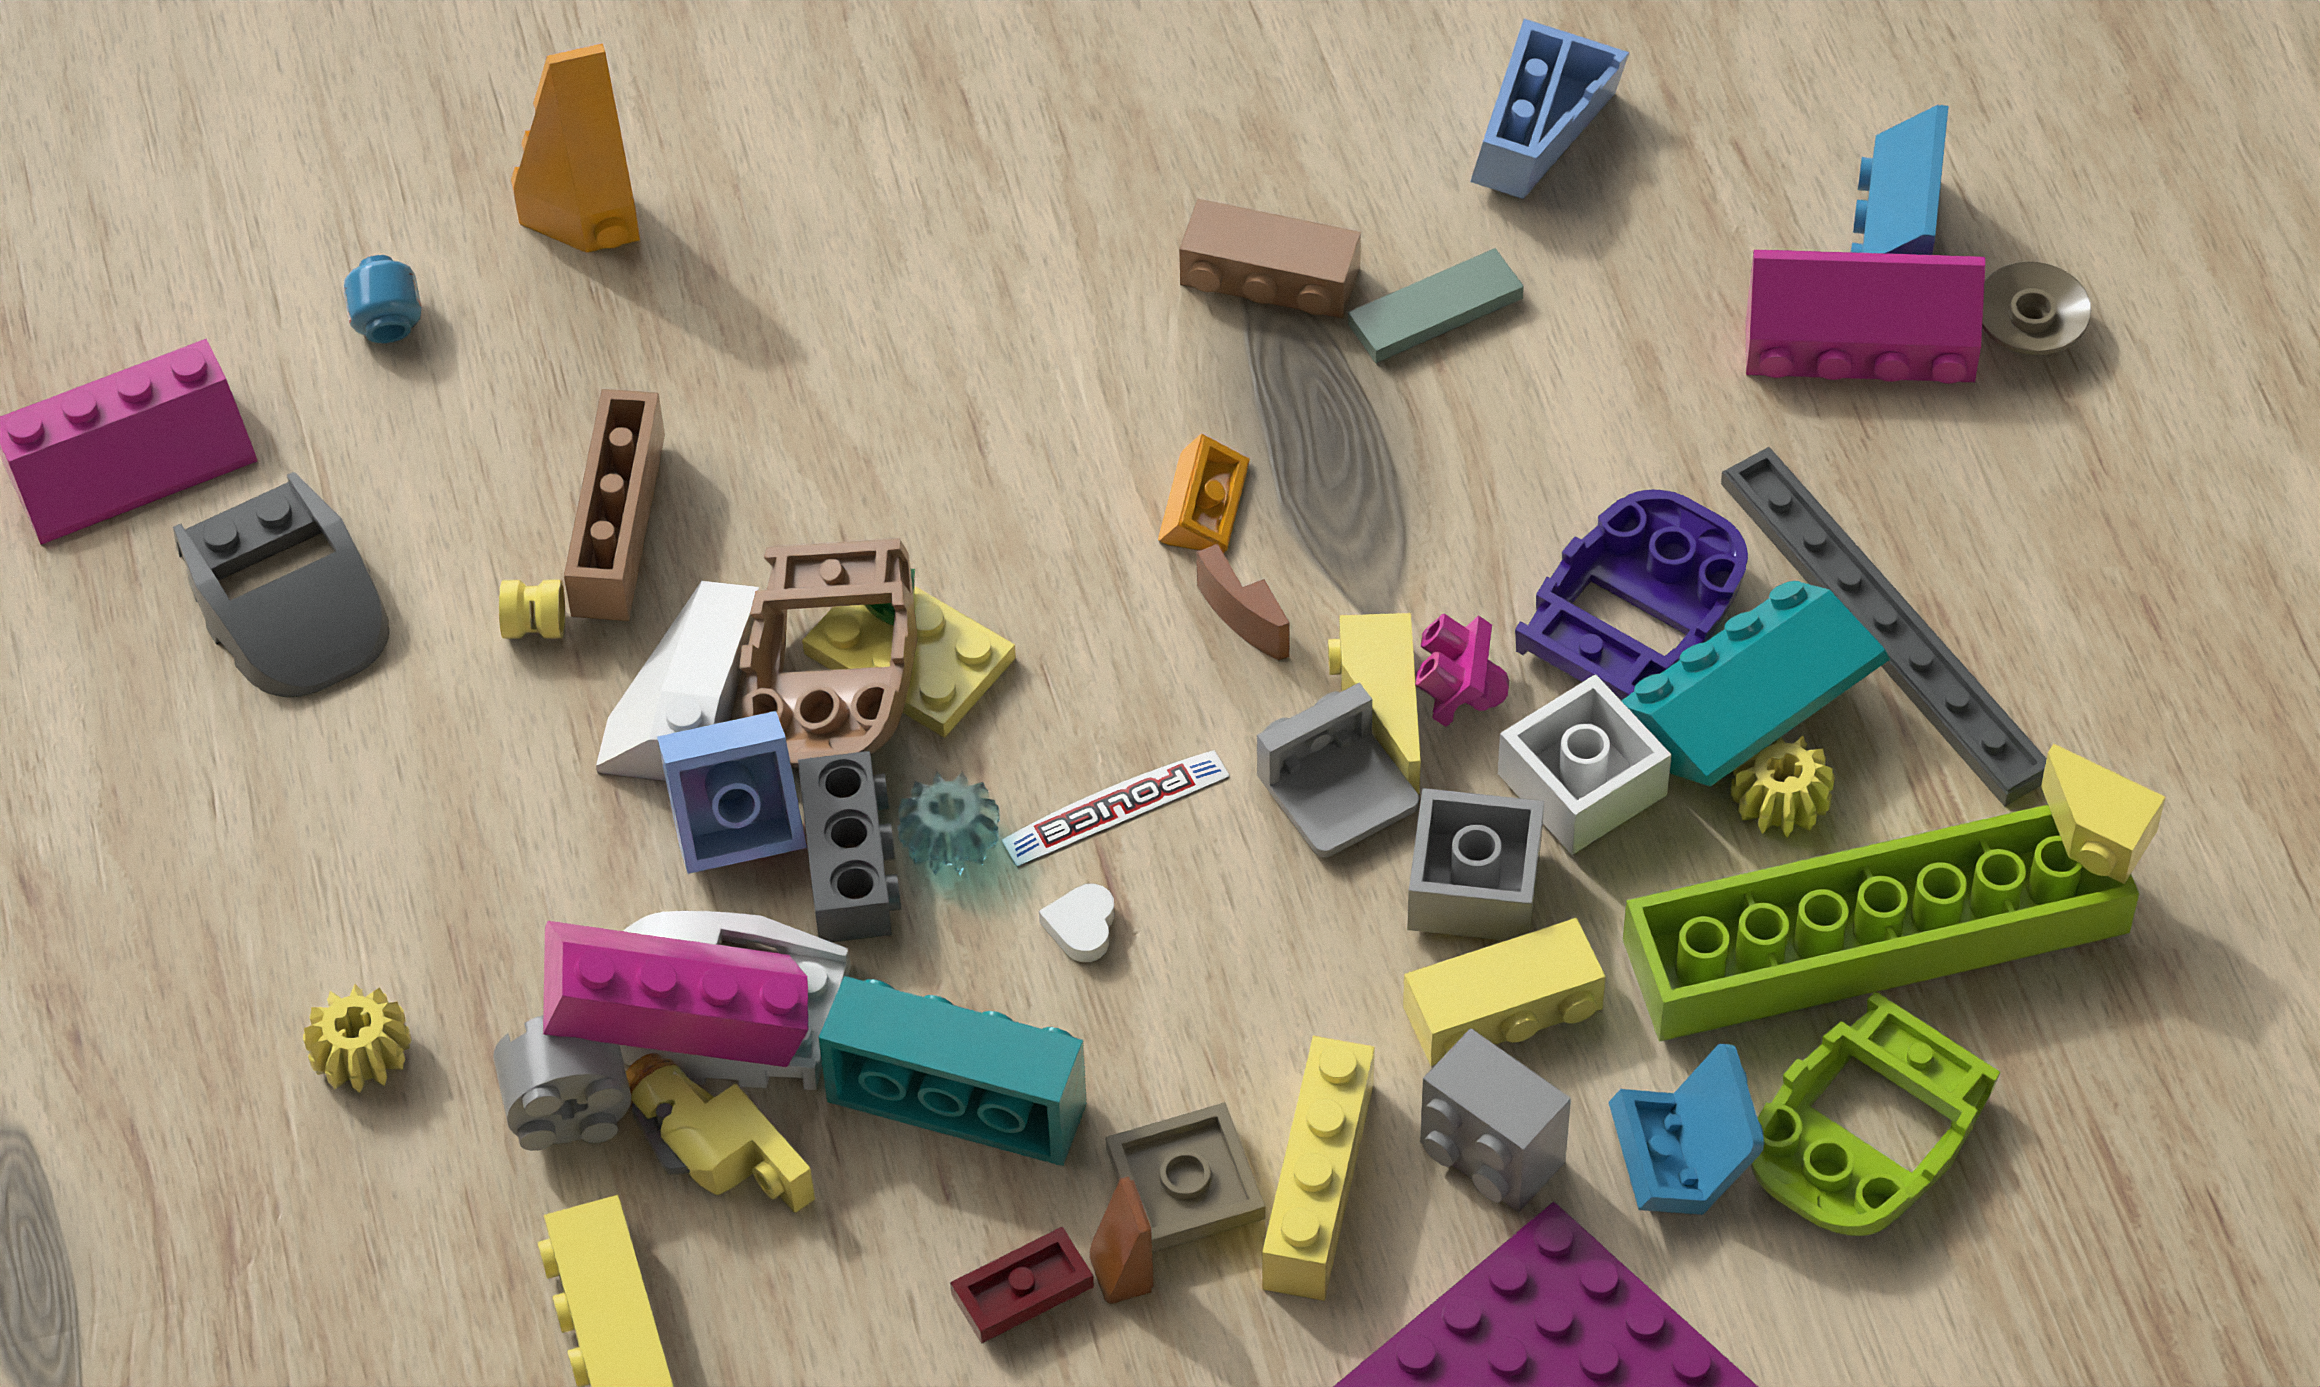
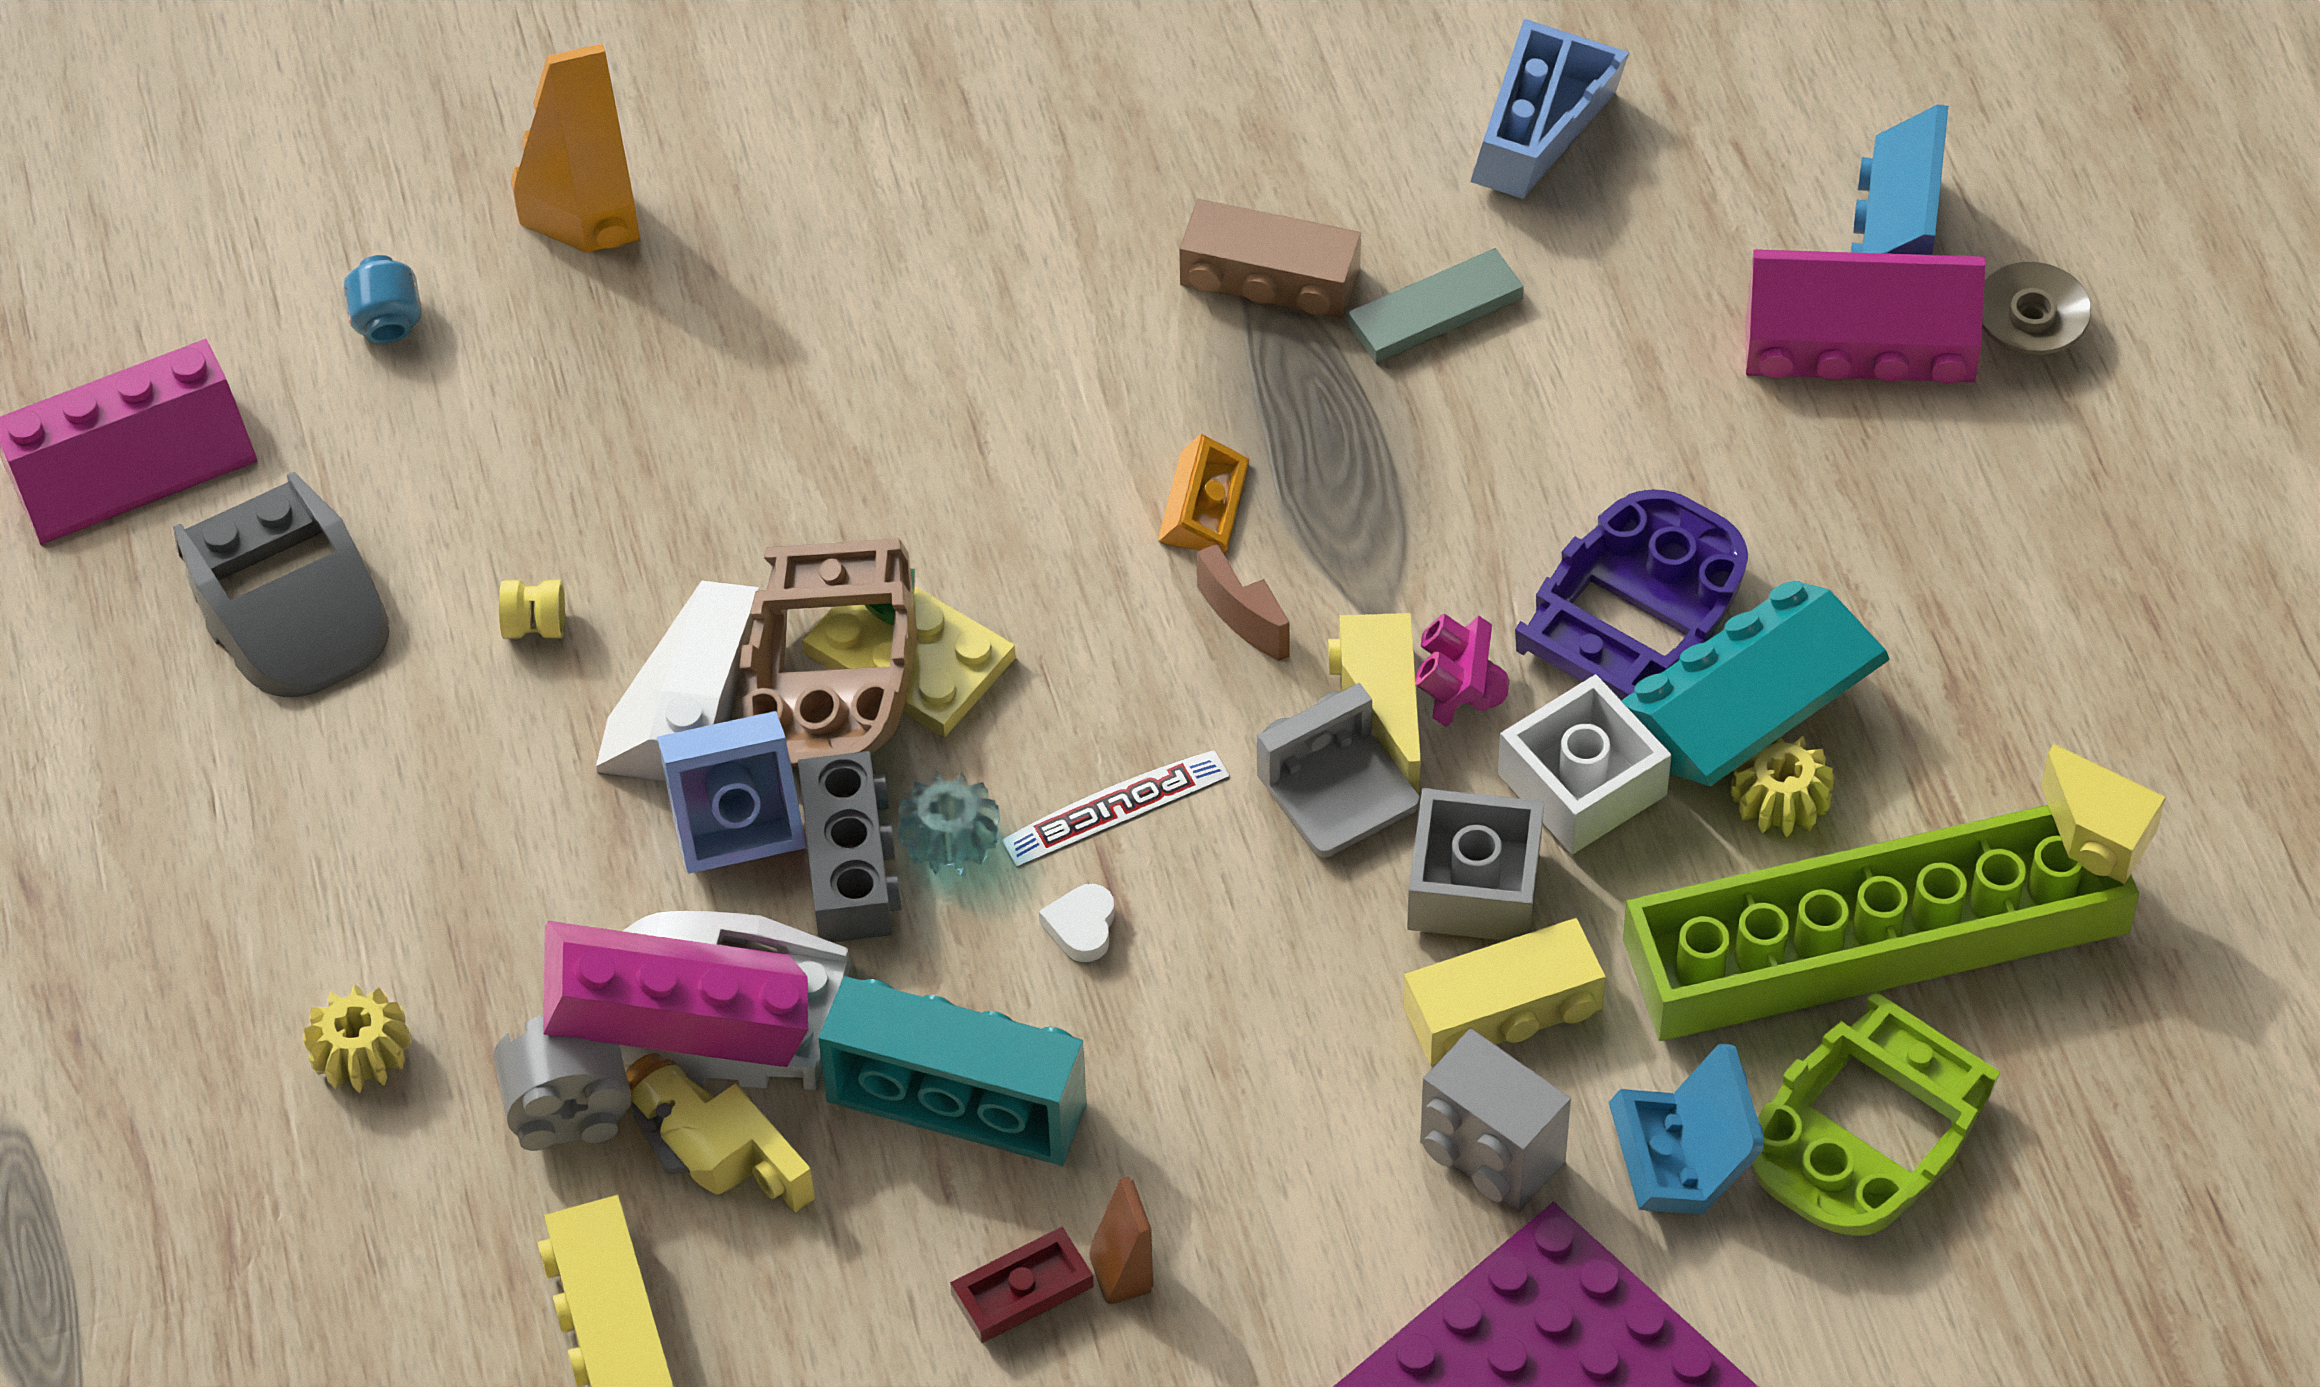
medium nougat brick [564,389,665,621] -> none
dark tan plate [1106,1102,1266,1252] -> none
light yellow brick [1262,1036,1375,1301] -> none
dark grey tile [1721,447,2047,807] -> none

